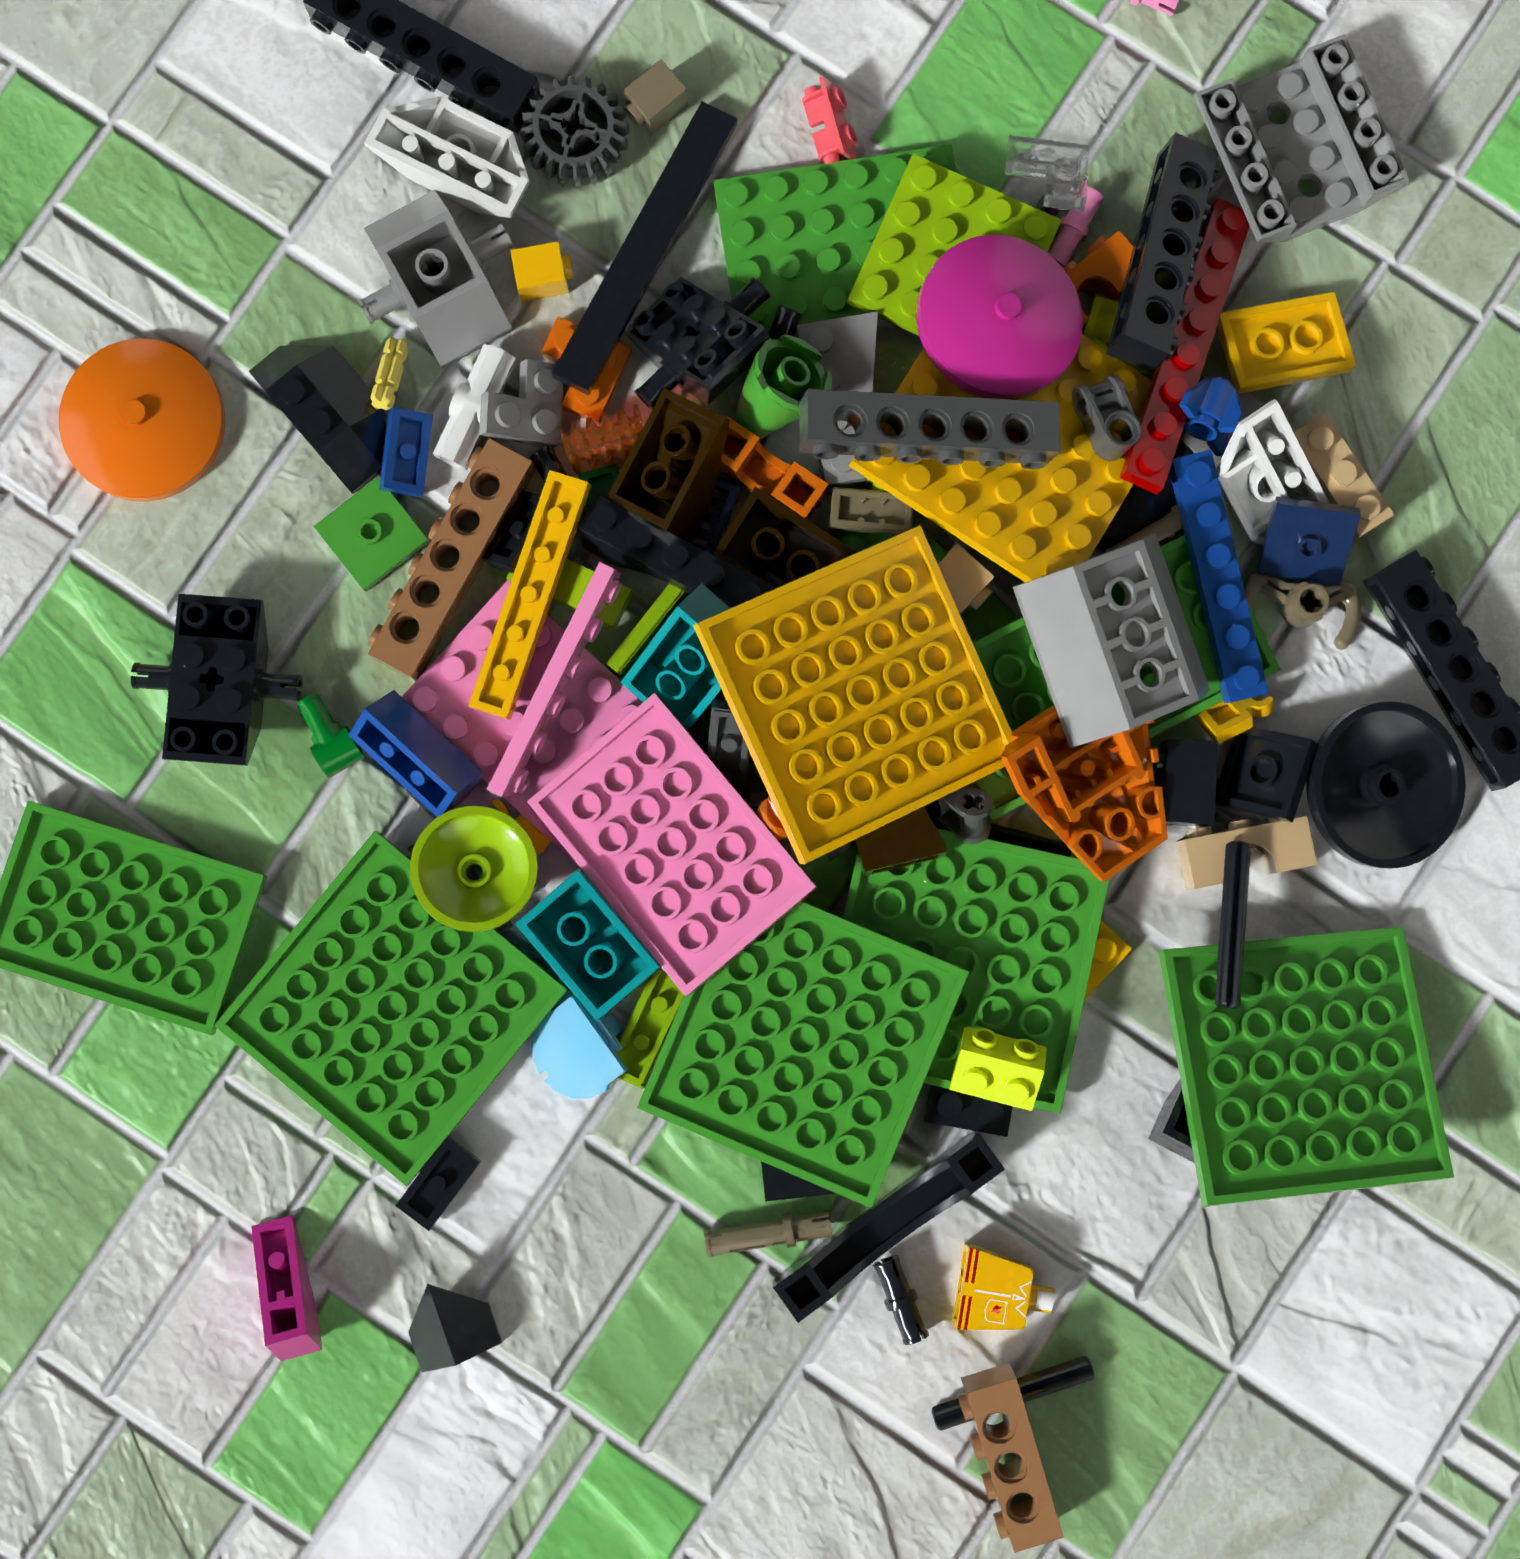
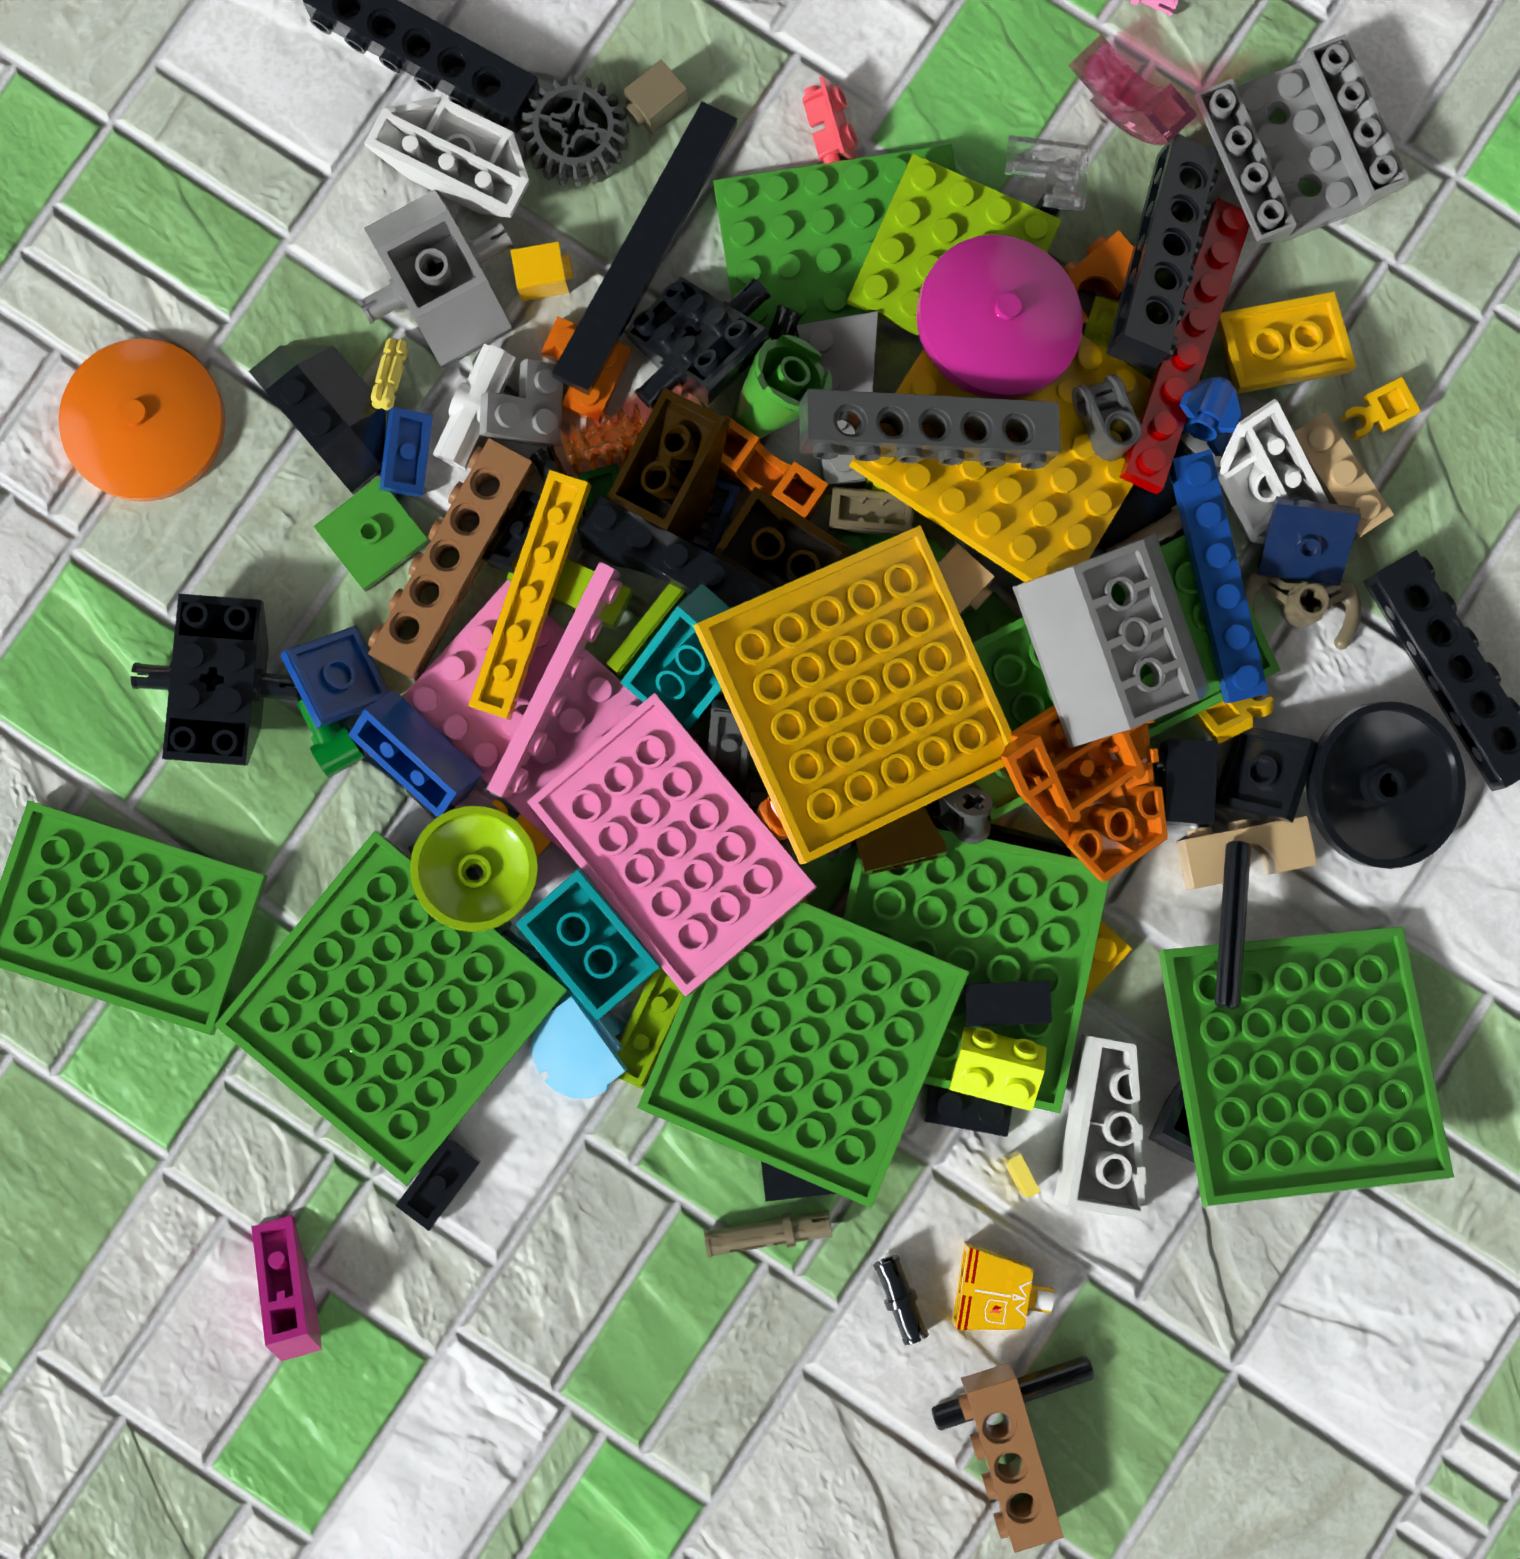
black slope [408,1284,502,1372] -> none
black arch [772,1131,1005,1323] -> none
bright pink pin [1047,186,1105,268] -> none
none -> blue plate [280,625,390,729]
none -> black tile [964,980,1052,1027]
none -> light yellow tile [1003,1150,1041,1198]
none -> white wedge [1054,1034,1149,1221]
none -> clear pink arch [1068,34,1198,145]
none -> yellow plate [1340,377,1421,440]

